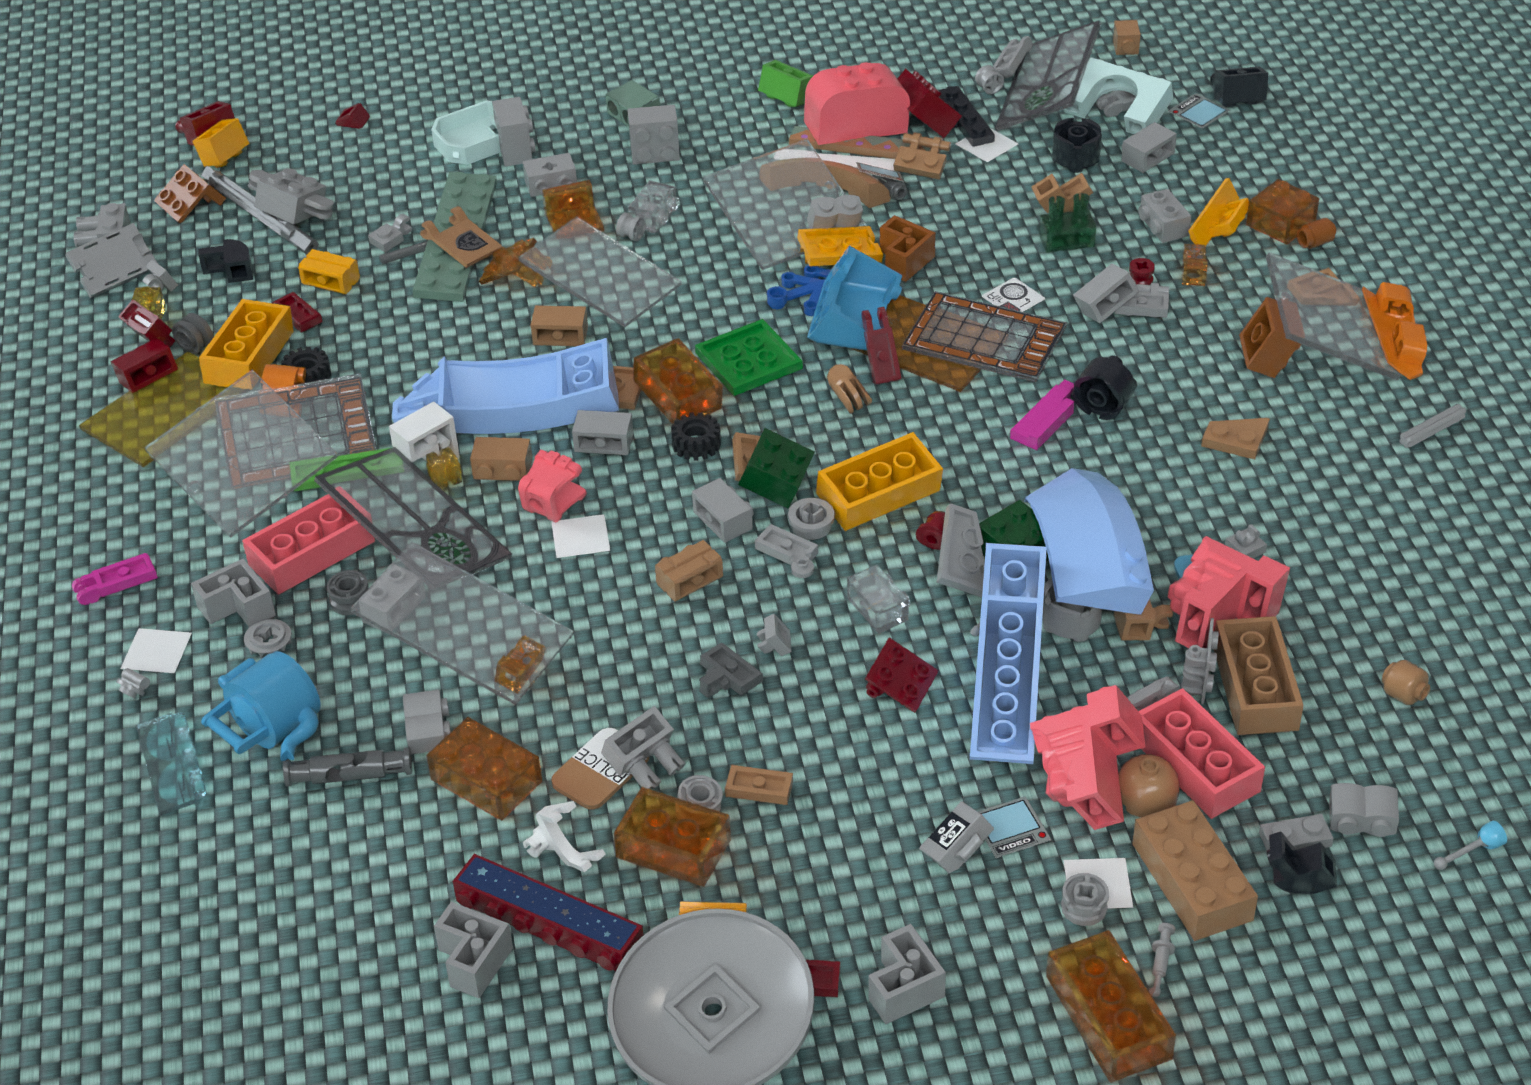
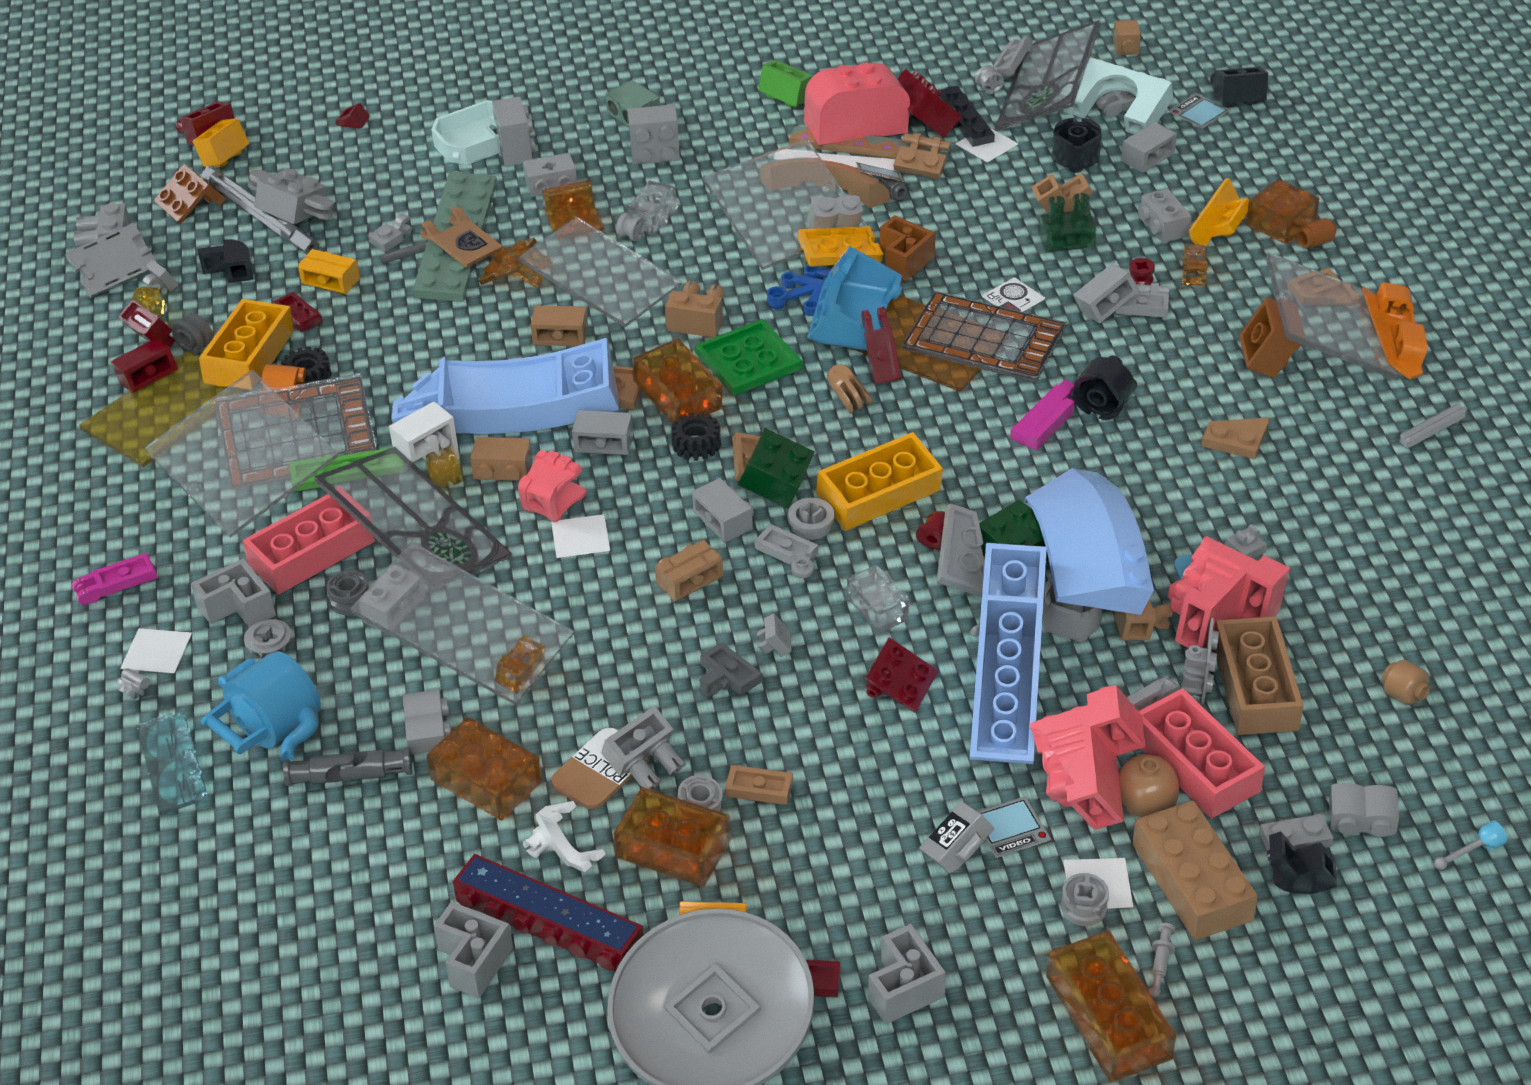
none -> medium nougat brick [665,281,725,338]

